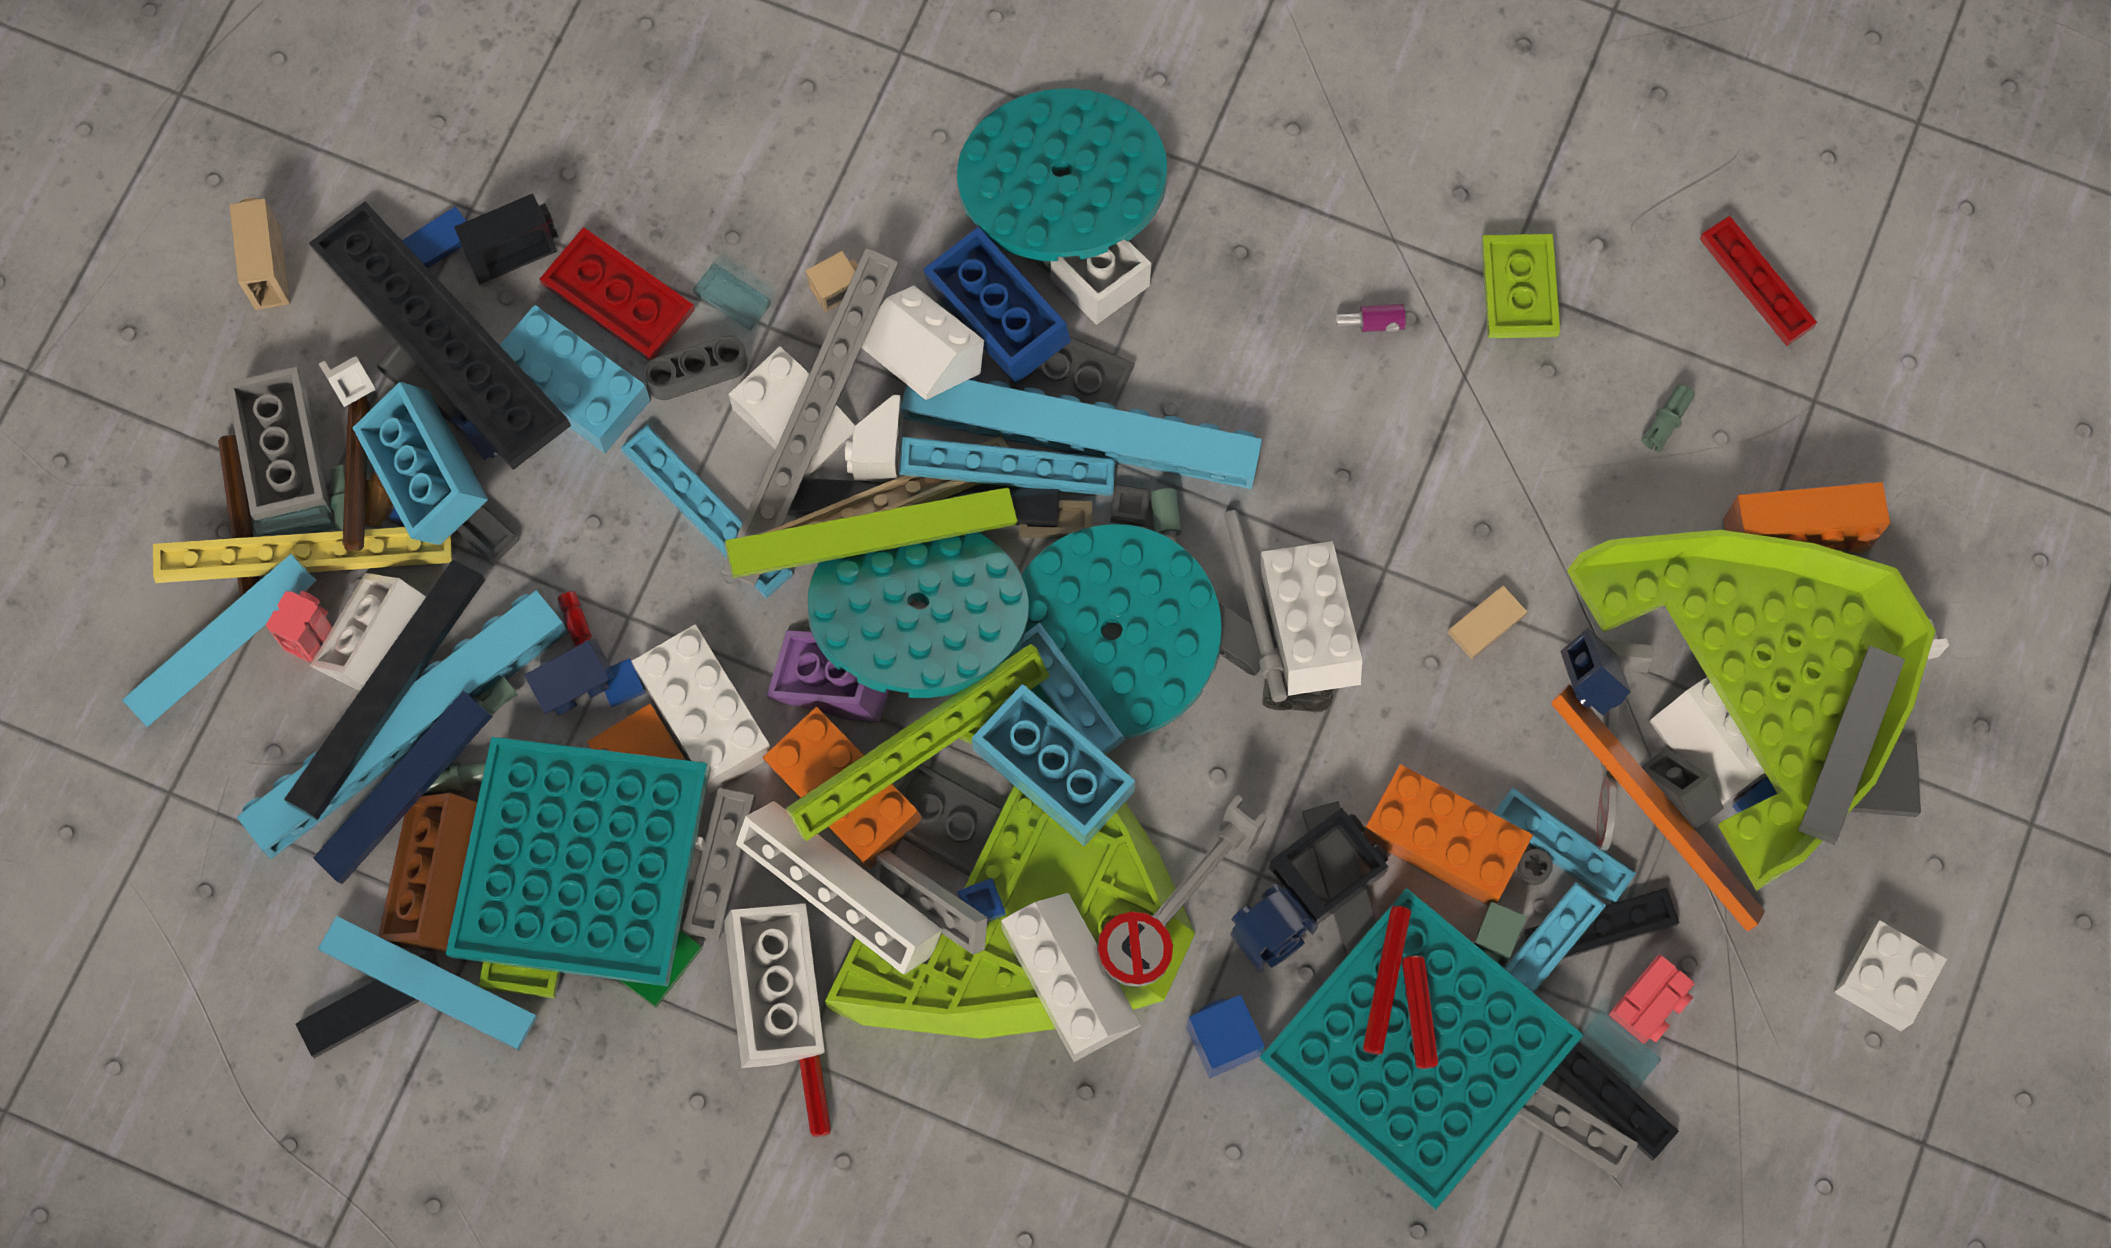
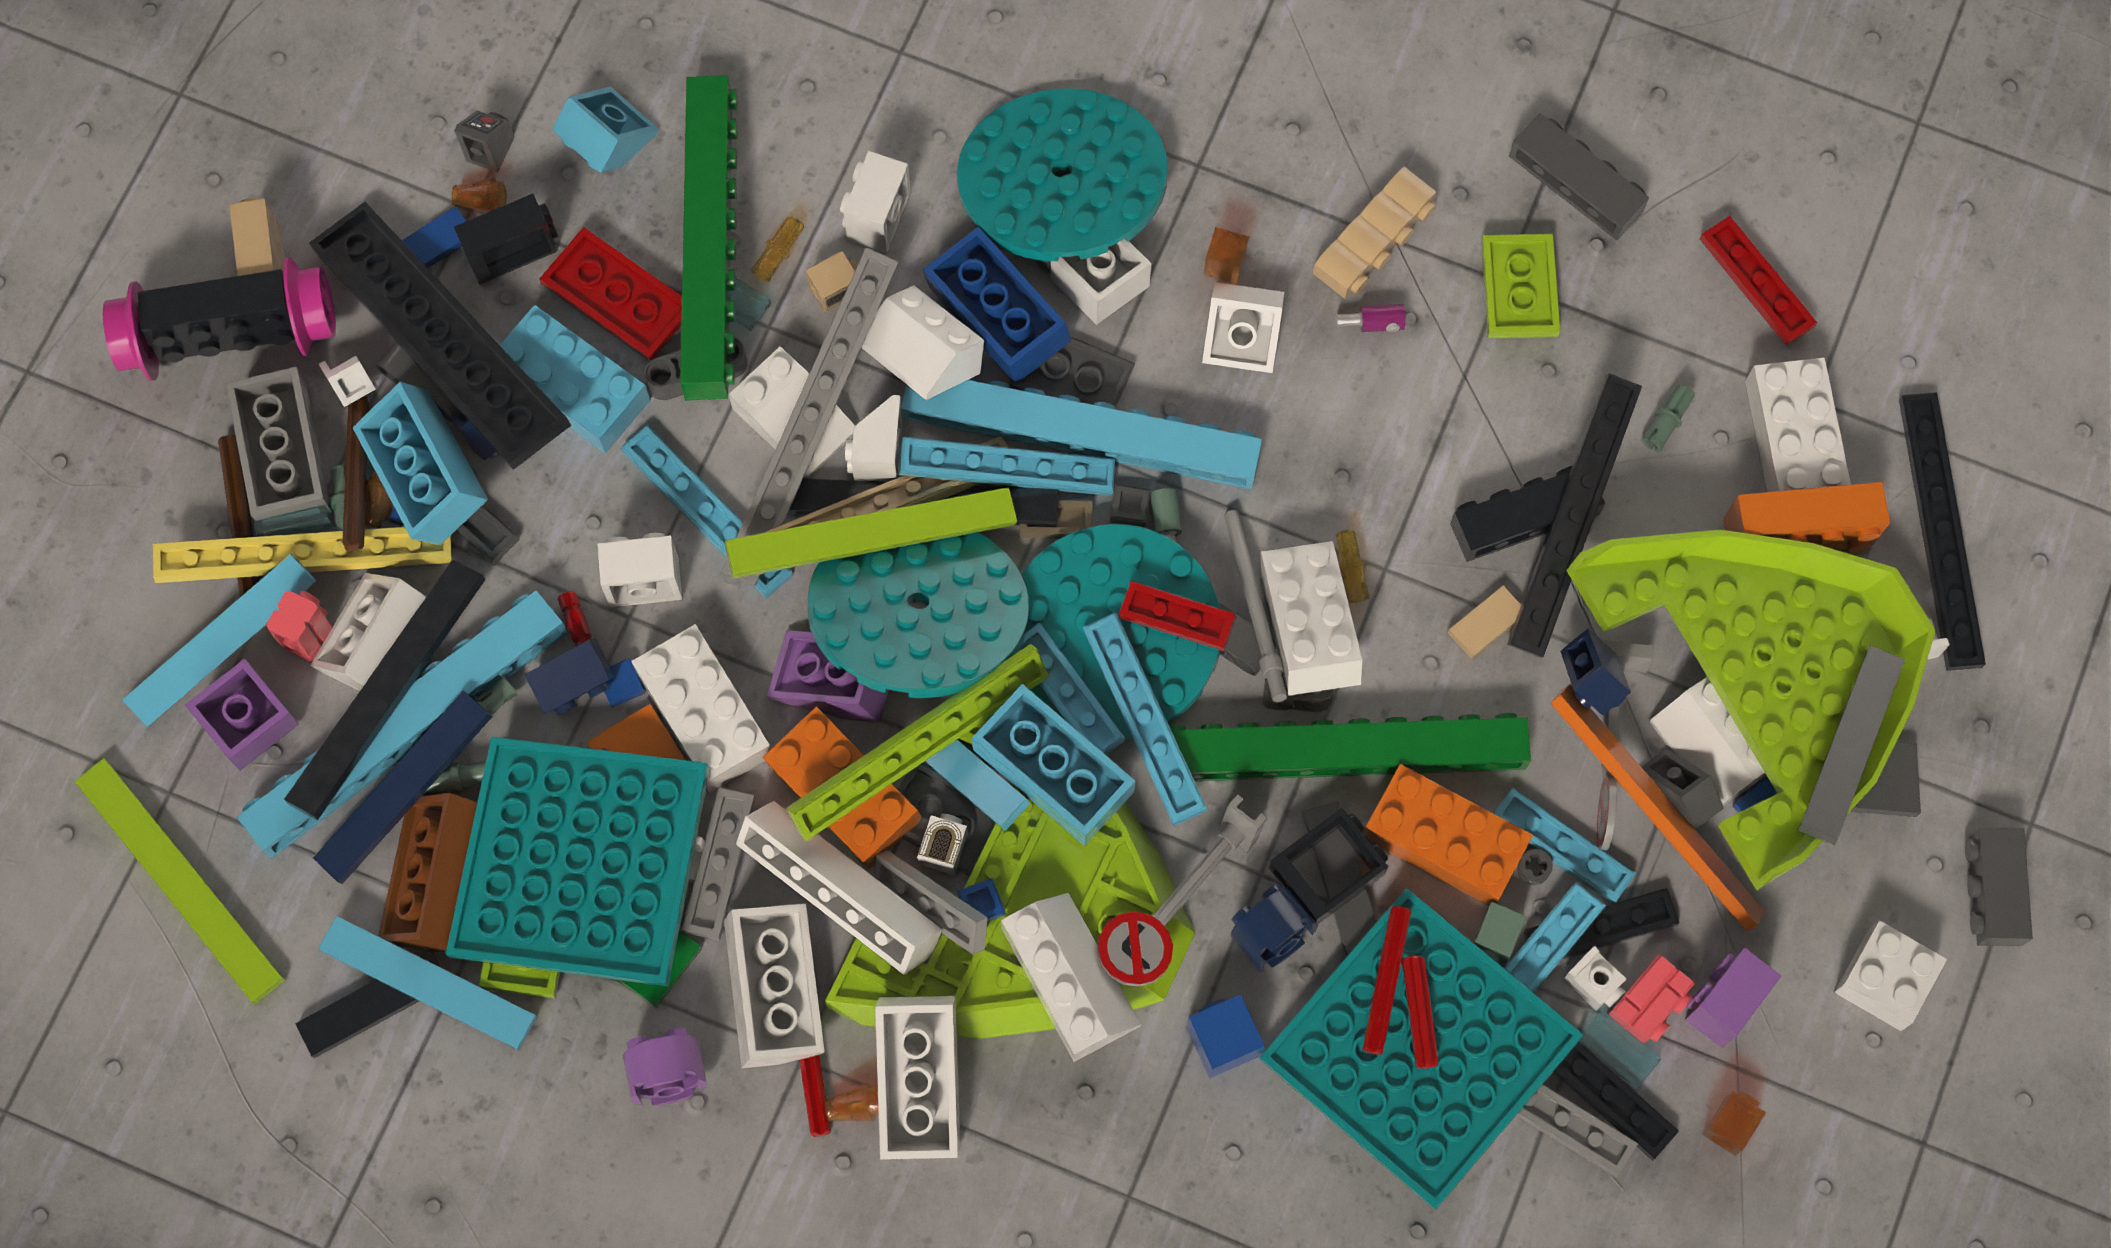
none -> lime tile [74,758,285,1005]
none -> black brick [102,257,336,381]
none -> medium lavender brick [185,658,299,770]
none -> clear orange cone [452,178,507,212]
none -> dark grey slope [454,111,515,172]
none -> medium azure slope [552,87,659,173]
none -> white brick [597,533,682,608]
none -> medium lavender brick [623,1028,707,1105]
none -> green brick [680,75,738,401]
none -> clear yellow axle [750,216,804,283]
none -> clear orange cone [825,1083,879,1121]
none -> white brick [840,151,911,254]
none -> white brick [875,996,960,1159]
none -> brick [917,814,968,876]
none -> medium azure tile [925,740,1030,831]
none -> medium azure tile [1082,612,1208,826]
none -> red plate [1119,581,1236,651]
none -> green brick [1169,713,1531,782]
none -> white slope [1202,282,1284,373]
none -> clear orange brick [1204,227,1249,285]
none -> tan brick [1313,167,1437,299]
none -> clear yellow axle [1336,530,1370,603]
none -> black brick [1450,466,1605,562]
none -> black tile [1507,373,1642,658]
none -> dark grey brick [1509,113,1649,241]
none -> white brick [1563,946,1626,1011]
none -> medium lavender brick [1685,947,1781,1048]
none -> clear orange brick [1702,1091,1766,1156]
none -> white brick [1745,357,1851,492]
none -> black tile [1899,392,1986,671]
none -> dark grey brick [1965,828,2033,946]

